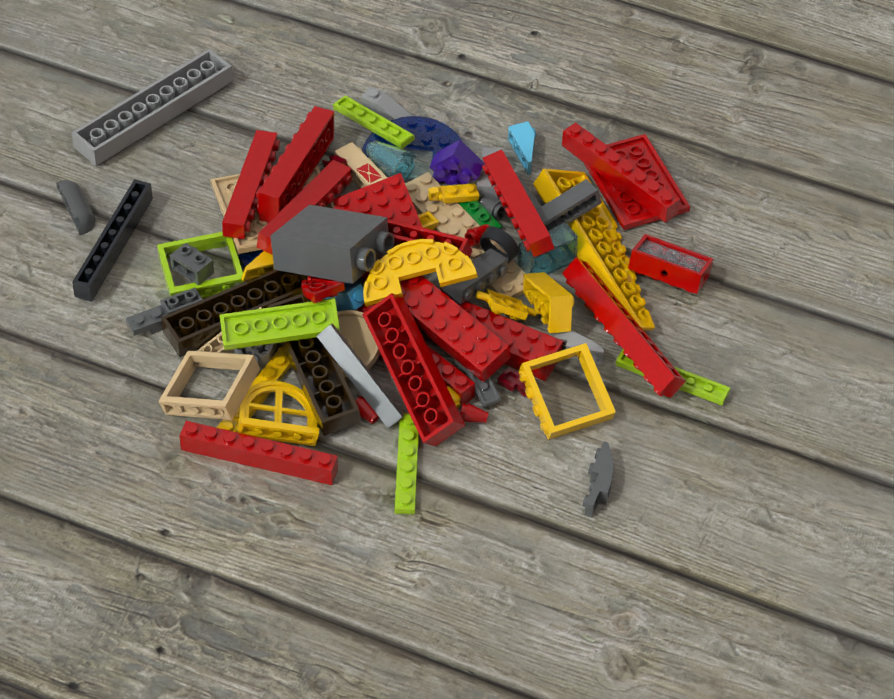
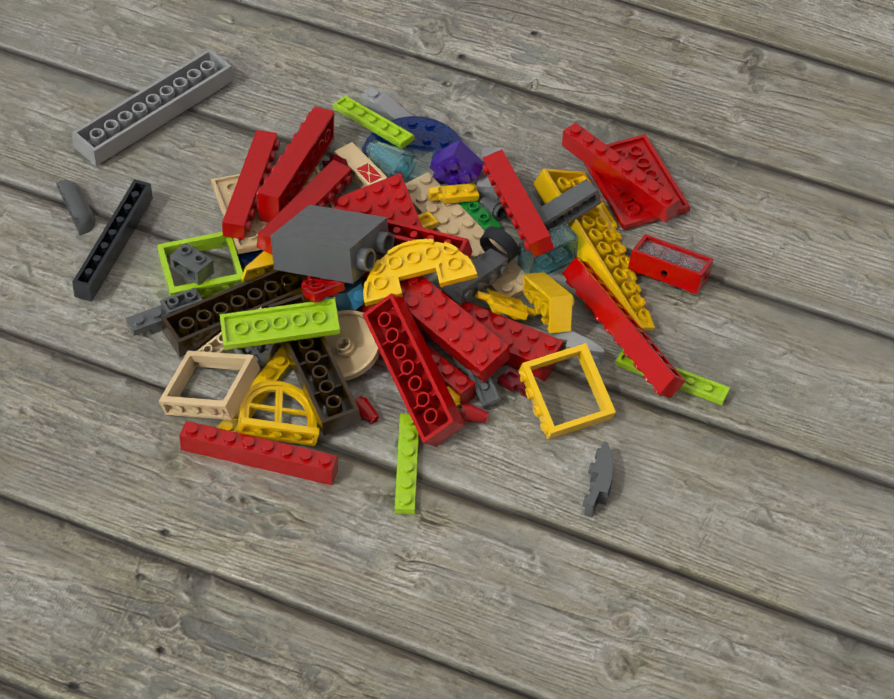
tile [317,324,404,428] -> none
red cone [464,224,490,246] -> none
medium azure slope [508,121,536,175] -> none

